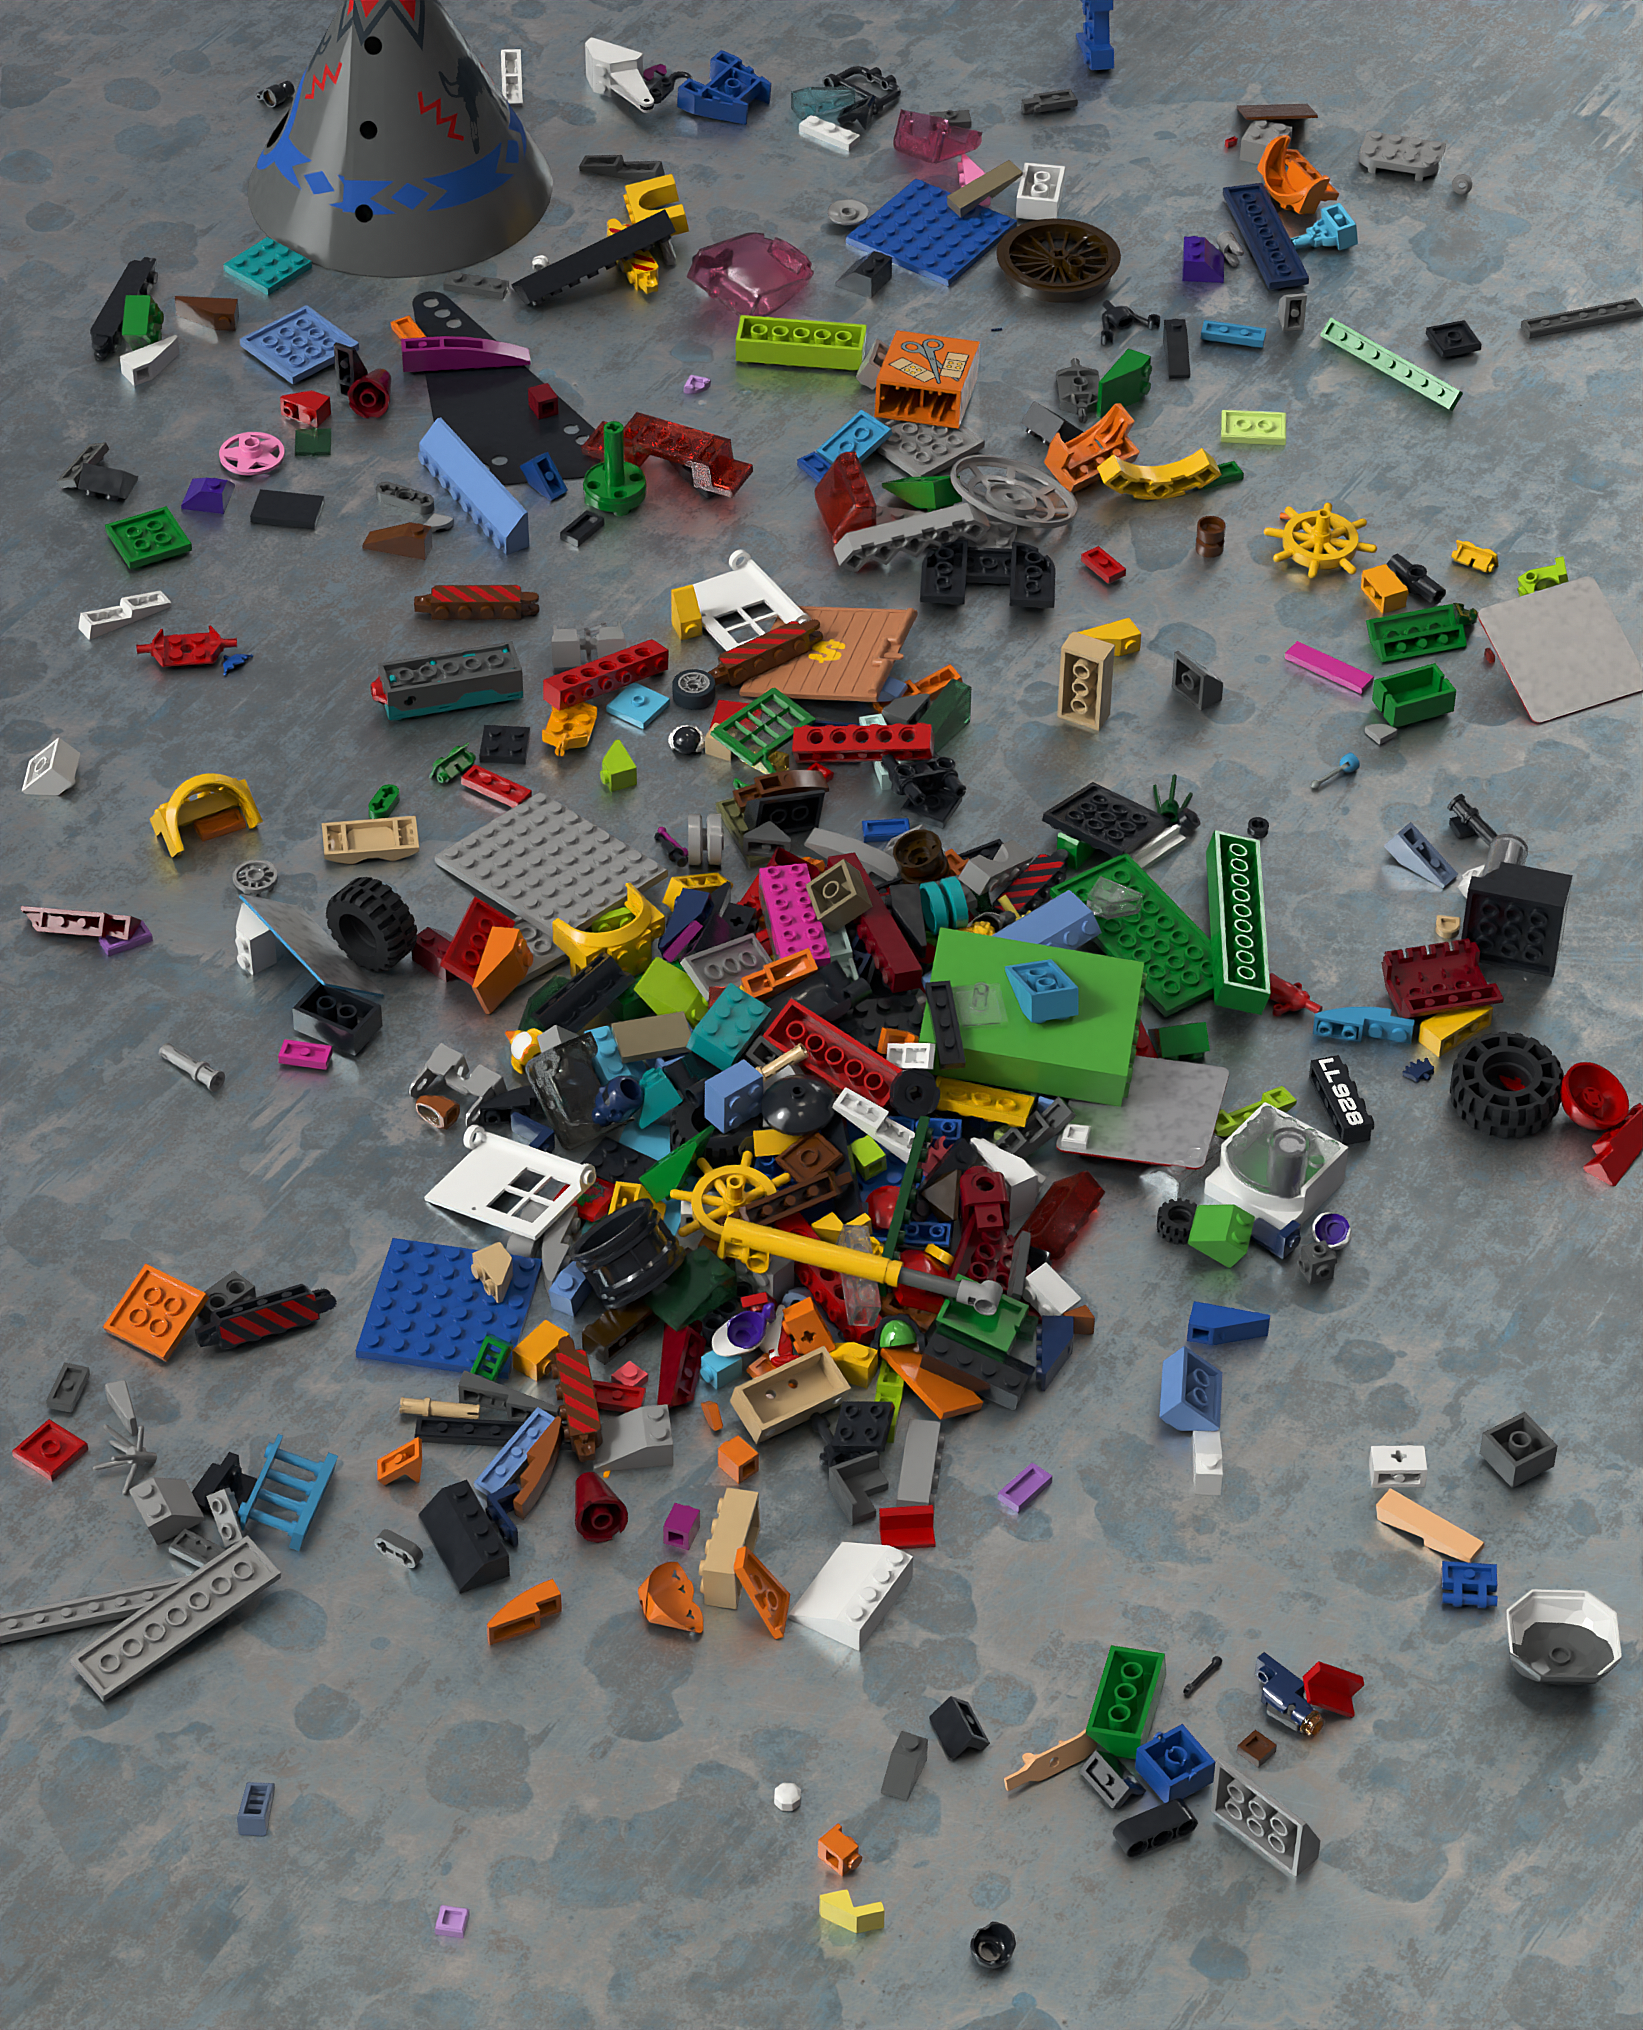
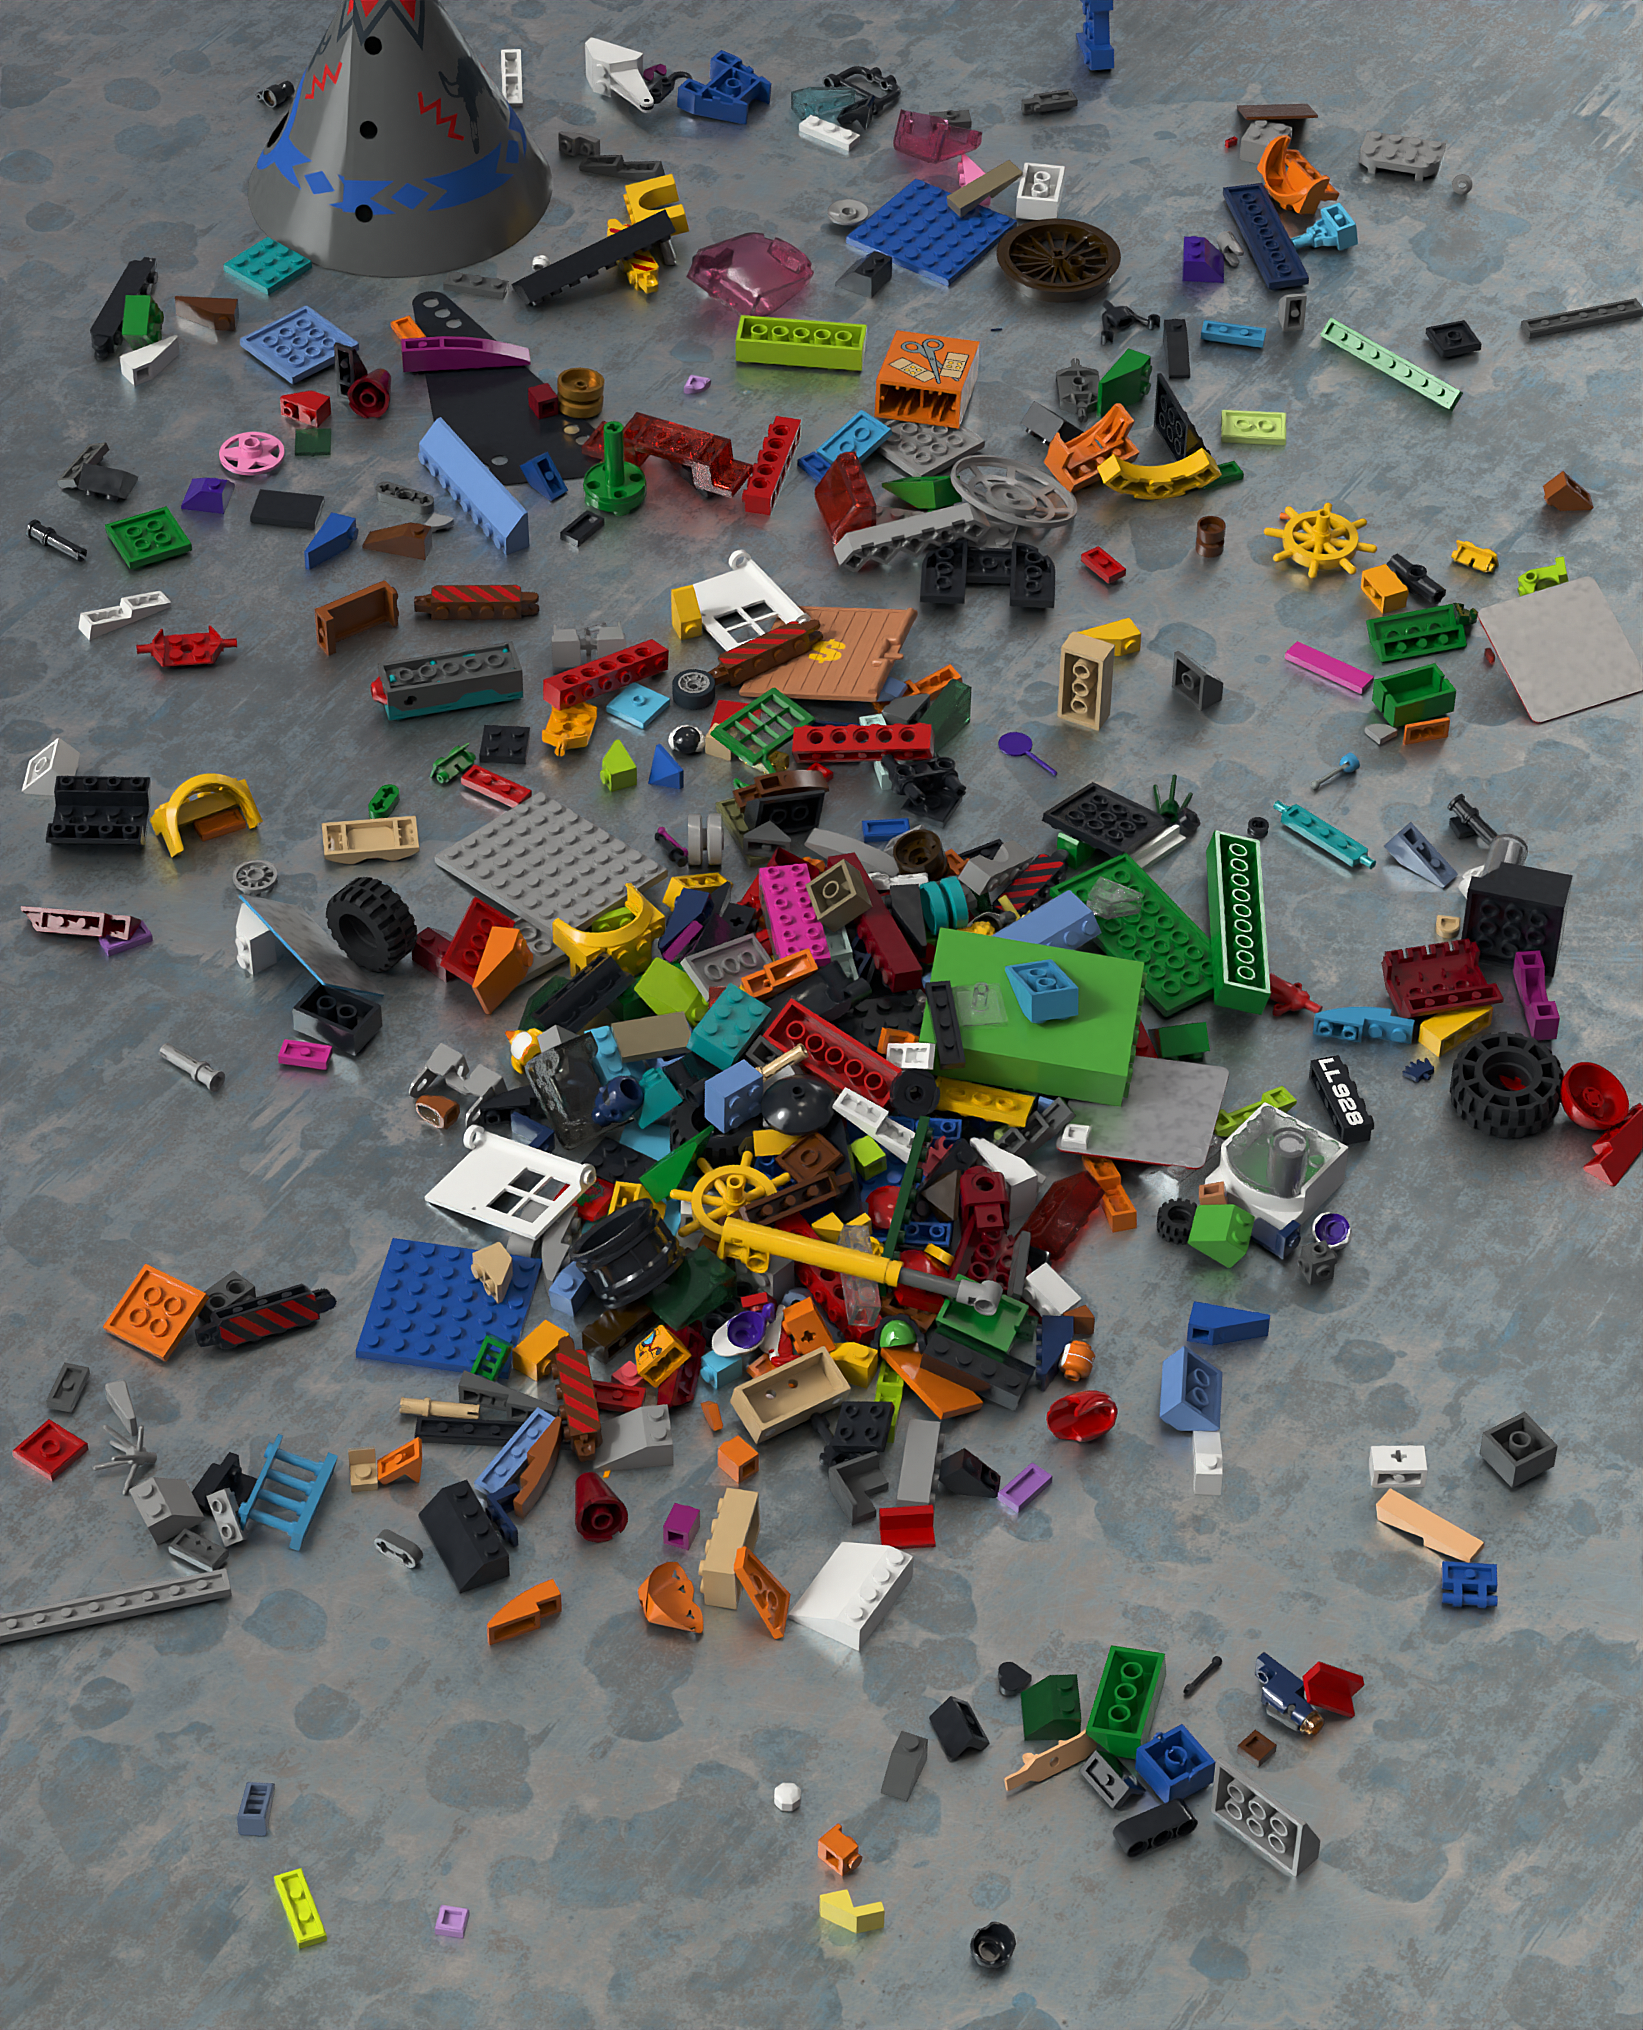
light grey plate [70,1535,281,1702] -> none
blue piece [223,654,253,676] -> none
light grey slope [855,339,890,390] -> none
rock [1506,1589,1622,1685] -> none
none -> black pin [26,519,87,562]
none -> black slope [45,776,151,845]
none -> neon yellow tile [274,1868,327,1949]
none -> blue slope [304,512,359,570]
none -> dark orange panel [314,580,399,656]
none -> tan slope [348,1446,378,1492]
none -> pearl gold wheel [557,367,605,418]
none -> light grey slope [558,131,600,157]
none -> light orange torso [635,1325,692,1388]
none -> blue slope [648,744,684,789]
none -> red brick [742,416,801,516]
none -> white tile [868,872,929,890]
none -> black slope [939,1448,1001,1498]
none -> dark purple piece [998,732,1057,775]
none -> black tile [998,1662,1032,1696]
none -> dark green slope [1020,1674,1082,1741]
none -> red hair [1046,1390,1118,1442]
none -> orange head [1058,1341,1096,1382]
none -> orange slope [1082,1155,1137,1233]
none -> black slope [1154,373,1211,462]
none -> nougat brick [1199,1181,1229,1205]
none -> teal plate [1273,800,1377,869]
none -> orange slope [1403,717,1450,745]
none -> magenta arch [1513,950,1560,1040]
none -> dark orange slope [1543,471,1594,511]

